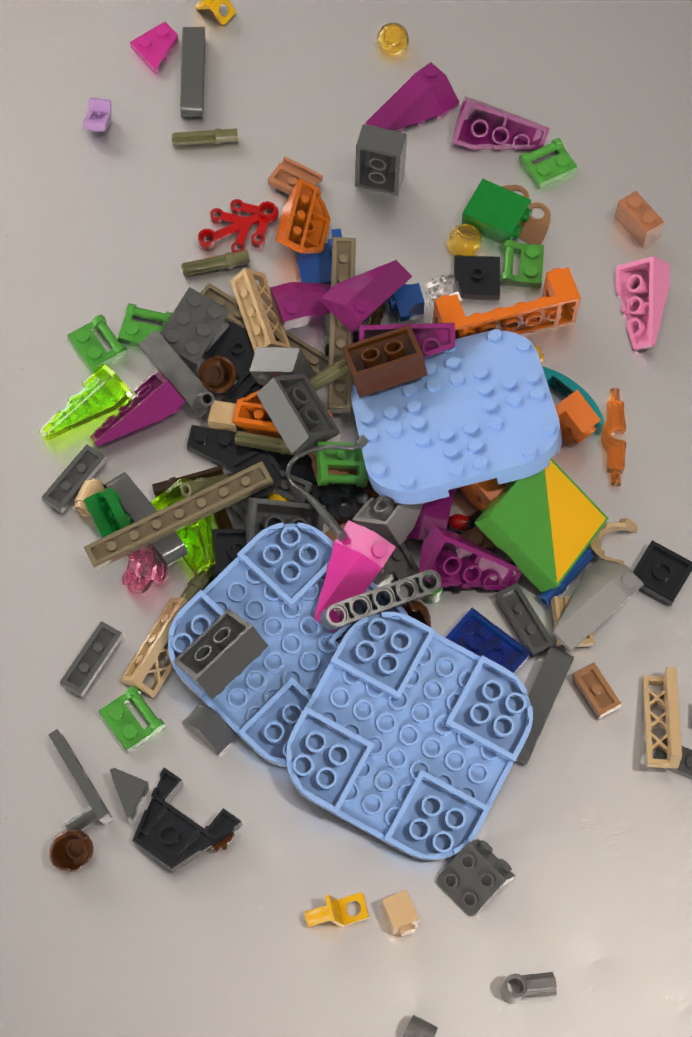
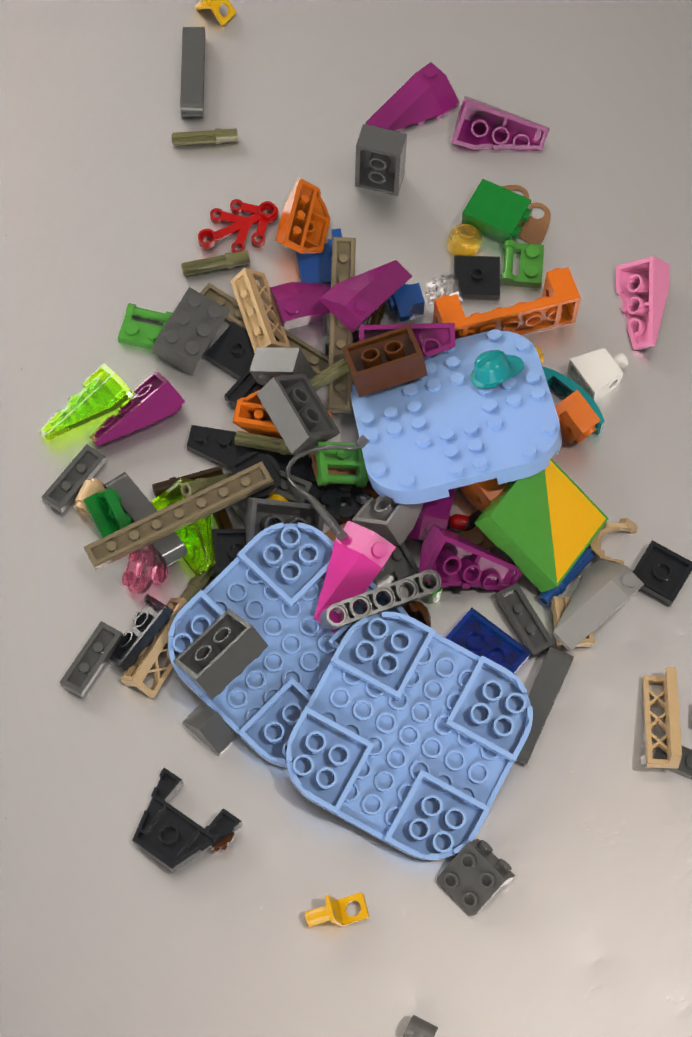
dark grey piece [48,729,114,830] -> none
reddish brown hair [49,829,94,872] -> none
bright green plate [67,315,127,373] -> none
lavender bracket [83,97,111,132] -> none
bright green plate [99,686,165,753] -> none
dark grey slope [110,768,150,824] -> none
dark pink wing [130,21,178,74] -> none
dark grey piece [137,329,217,418] -> none
reddish brown hair [198,356,237,393] -> none
tan brick [208,400,241,432] -> none
nougat plate [268,156,323,195] -> none
clear yellow hair [376,23,409,55] -> none
tan brick [381,890,419,936] -> none
flat silver piece [500,972,557,1004] -> none
bright green plate [519,138,578,189] -> none
medium nougat plate [572,662,621,719] -> none
clear orange piece [601,388,626,487] -> none
nougat brick [615,191,664,248] -> none
none -> black wing [110,594,174,671]
none -> teal piece [470,350,524,389]
none -> white torso [568,348,628,403]

